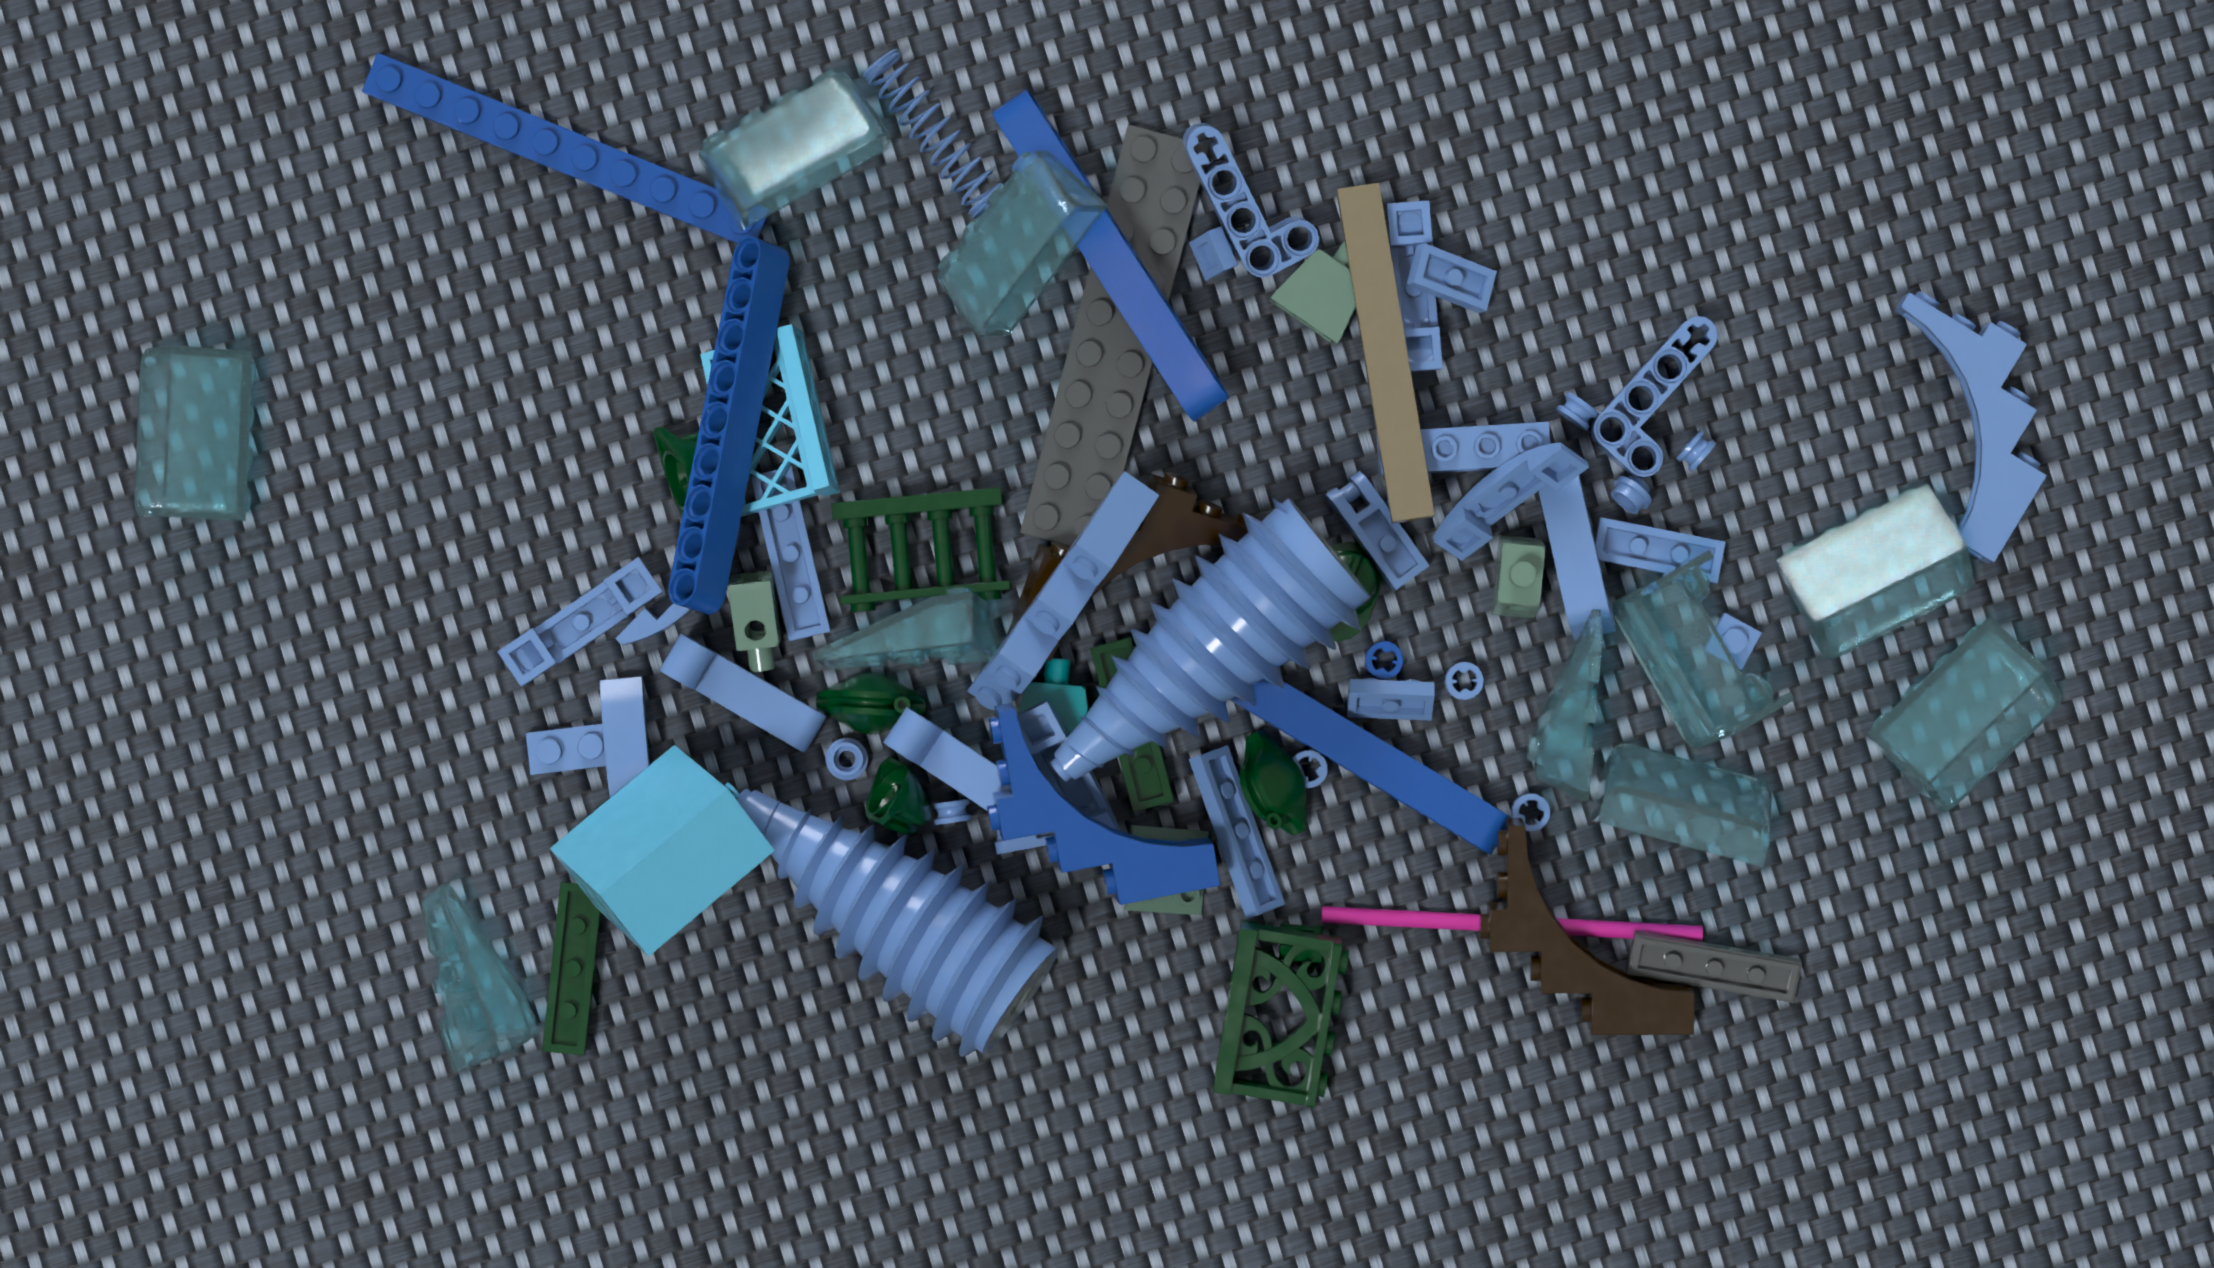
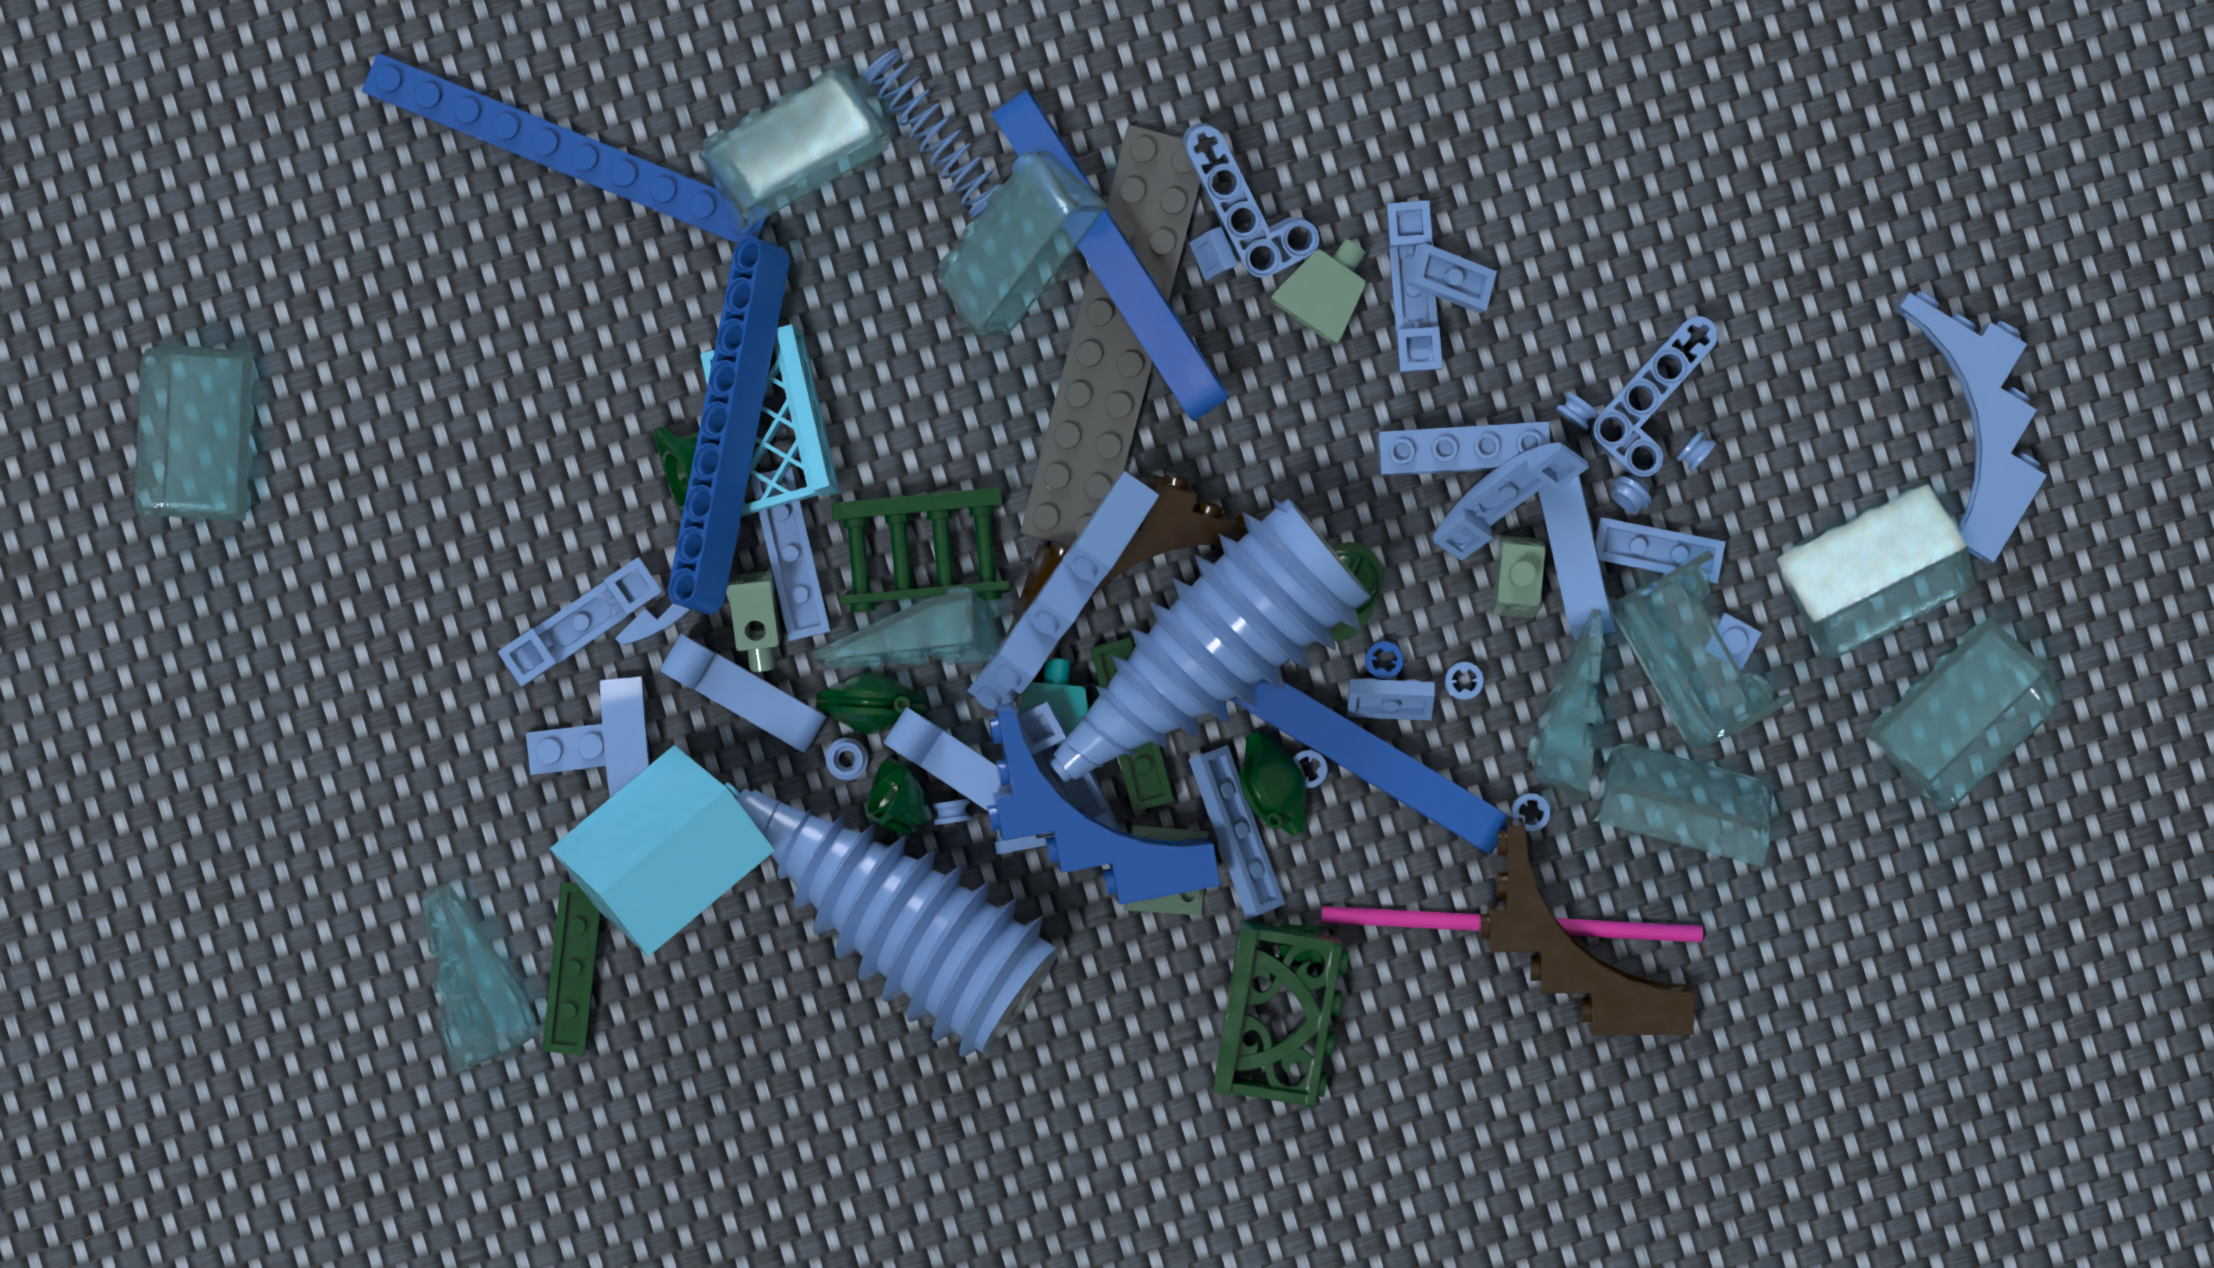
medium blue plate [1325,471,1430,592] -> none
dark tan tile [1336,183,1435,524] -> none
dark grey tile [1626,930,1802,1003] -> none

